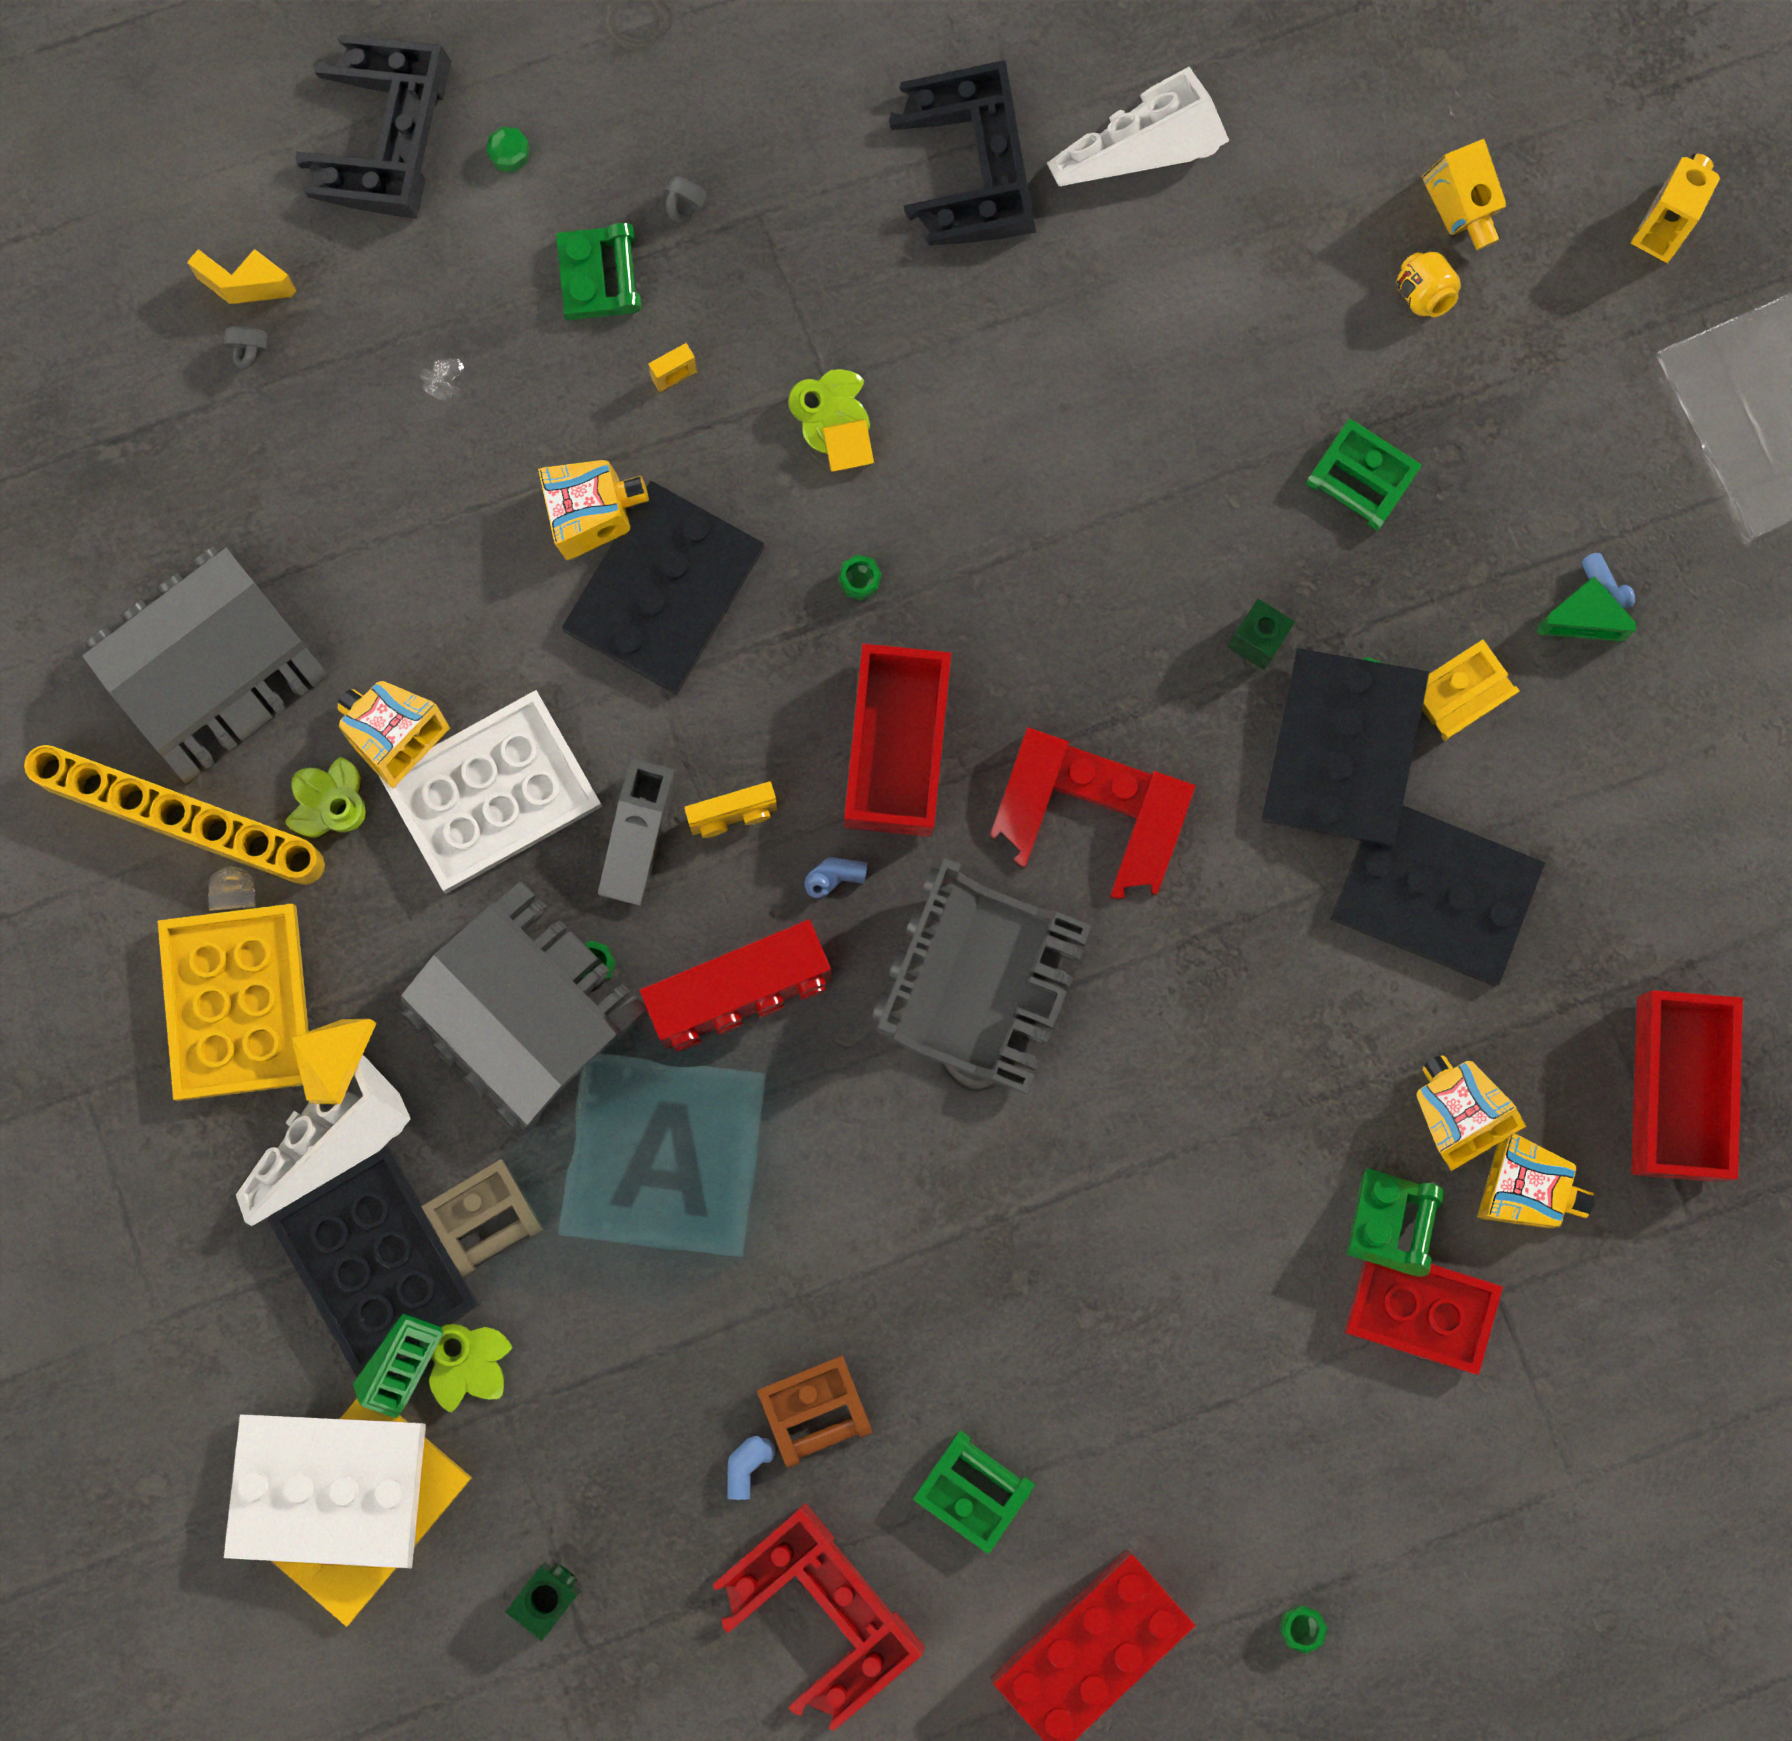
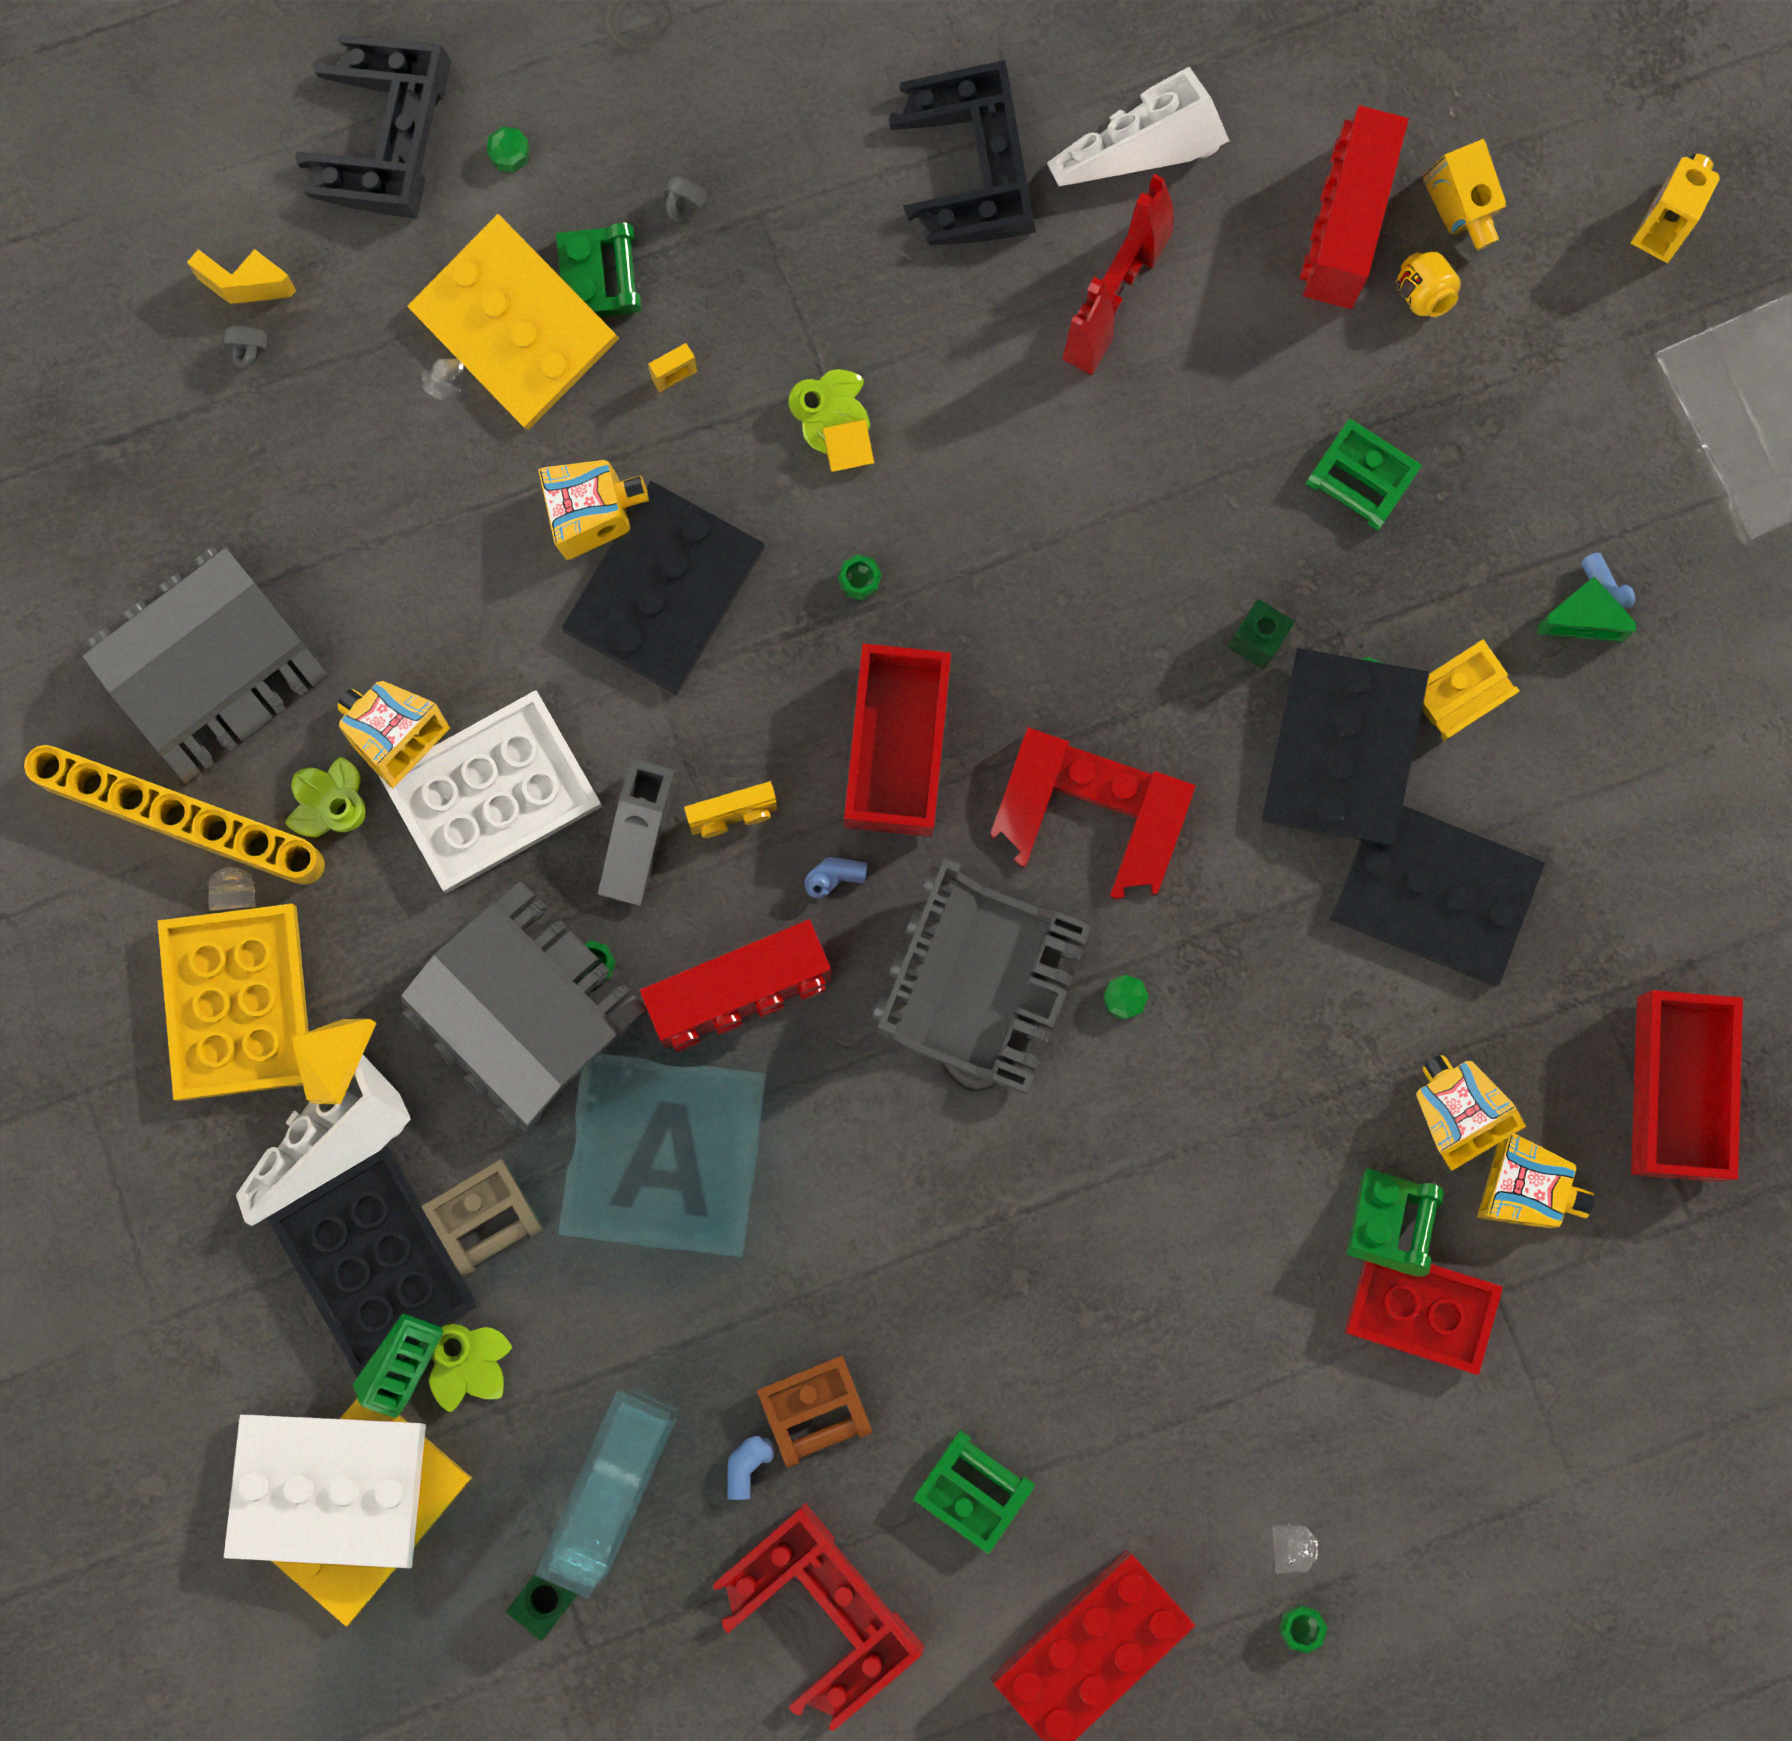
none -> yellow plate [407,214,619,430]
none -> clear light blue tile [535,1385,682,1599]
none -> red wedge [1062,174,1174,375]
none -> green tile [1102,974,1149,1021]
none -> clear plate [1272,1524,1319,1573]
none -> red piece [1299,105,1409,310]

